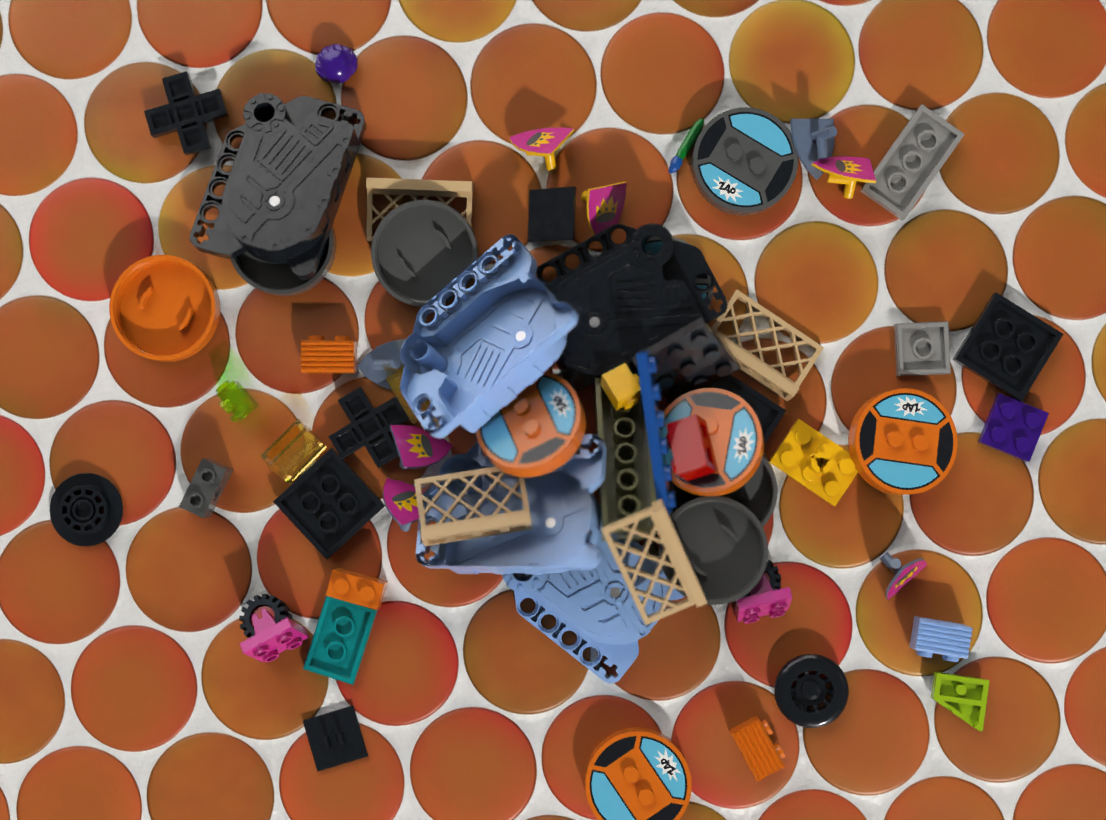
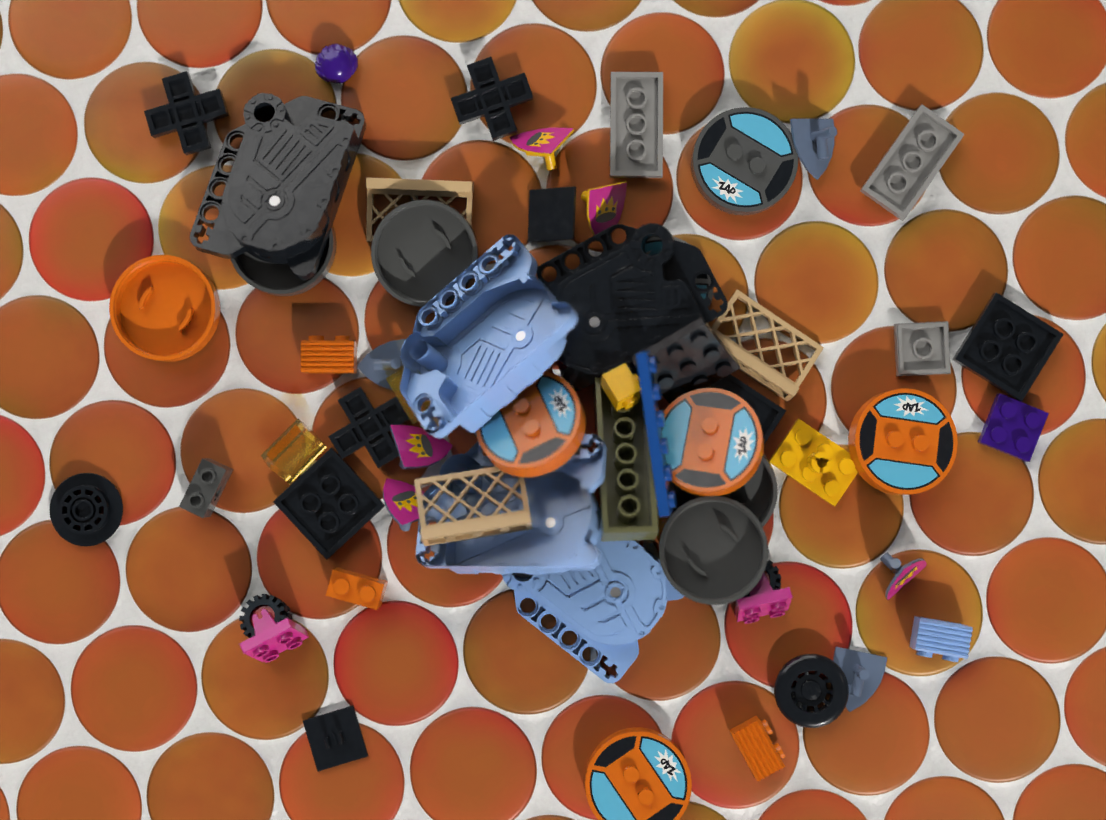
clear neon green brick [216,381,259,423] -> none
teal tile [303,596,378,685] -> none
tan fence [601,498,707,625] -> none
red brick [666,414,717,481] -> none
green piece [668,119,704,174] -> none
shield [812,156,876,199] -> none
lime wing [931,672,989,731] -> none
none -> black plate [451,57,533,141]
none -> light grey plate [610,72,663,178]
none -> sand blue shield [833,646,887,712]

